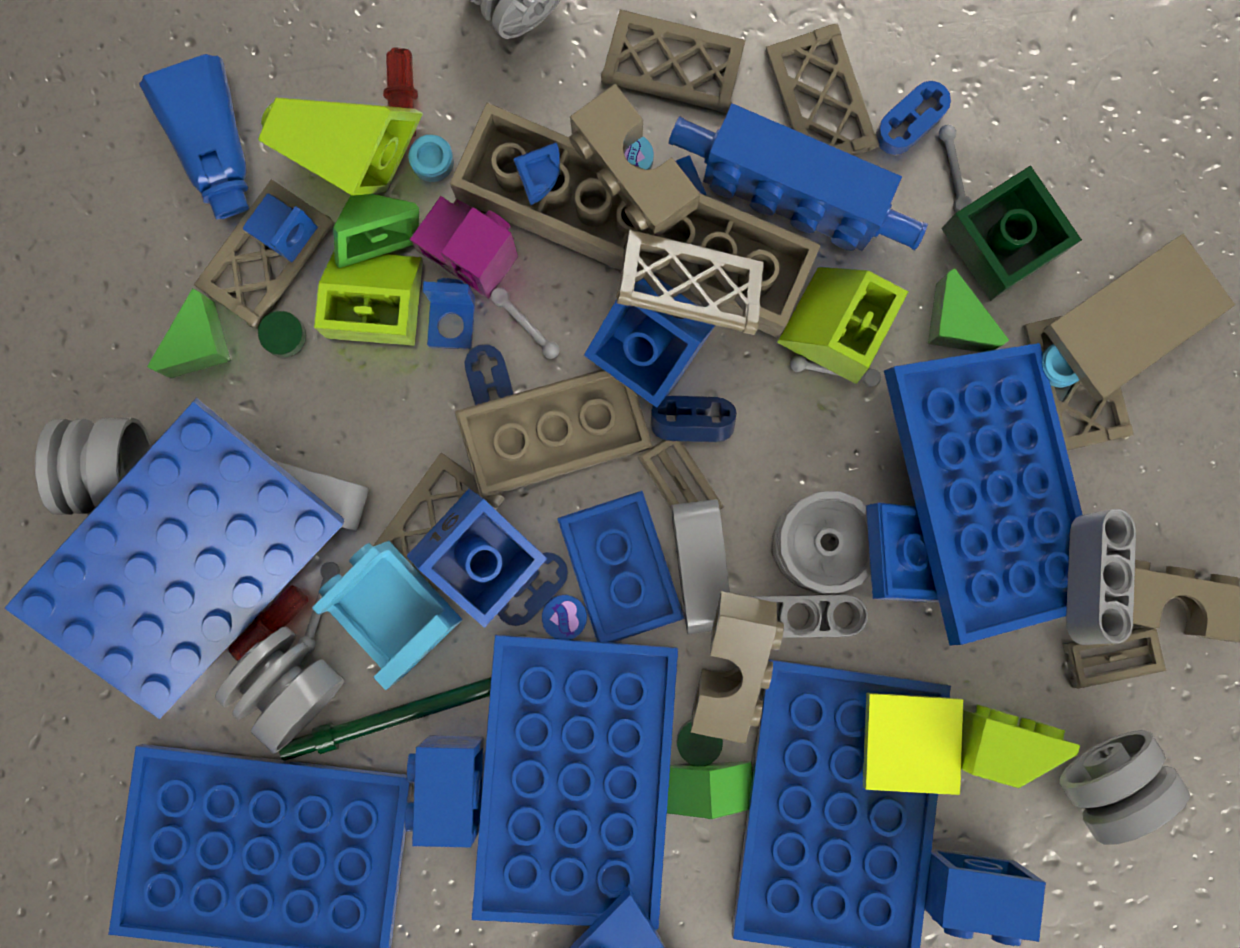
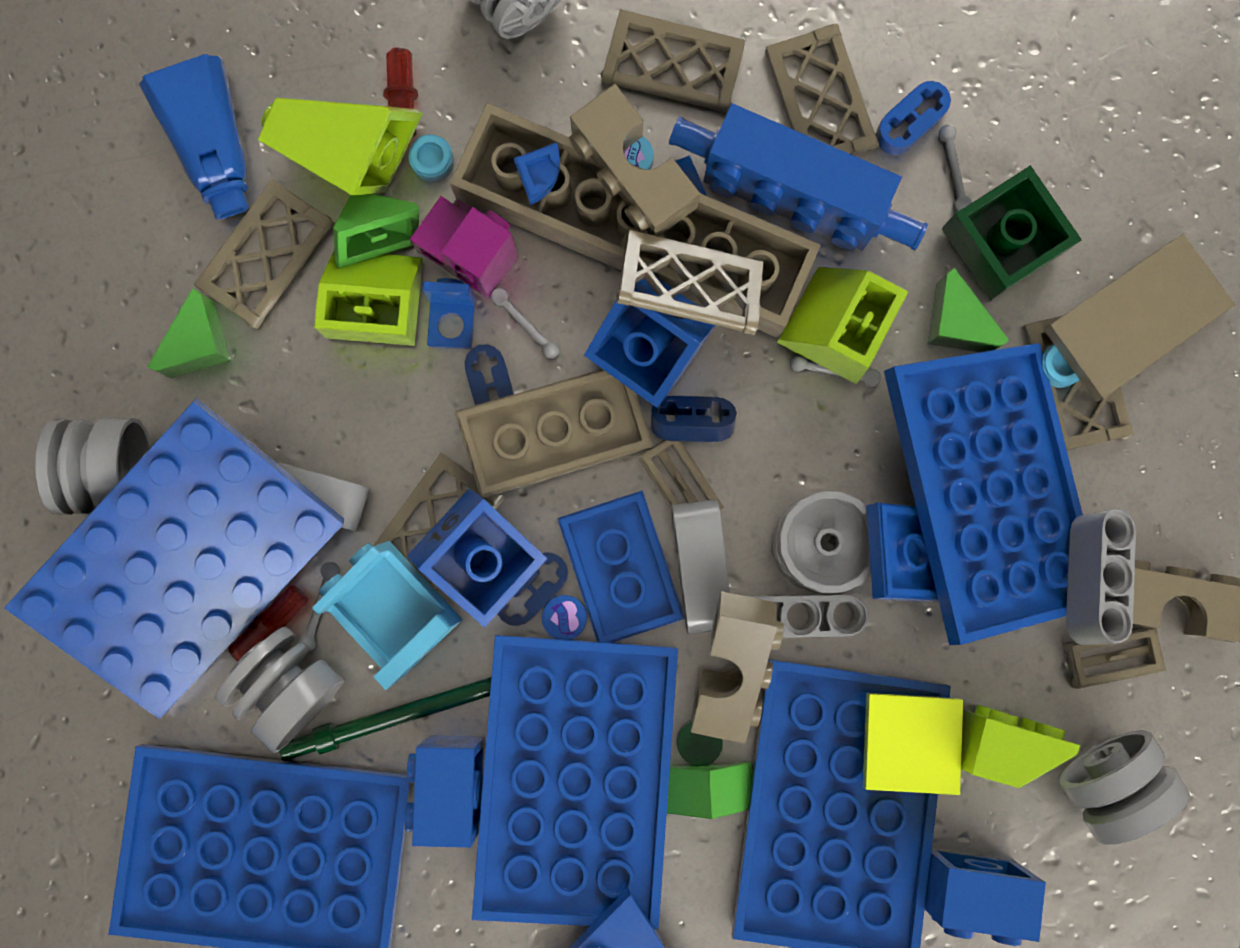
blue bracket [243,193,318,263] -> none
dark green tile [258,311,306,357] -> none

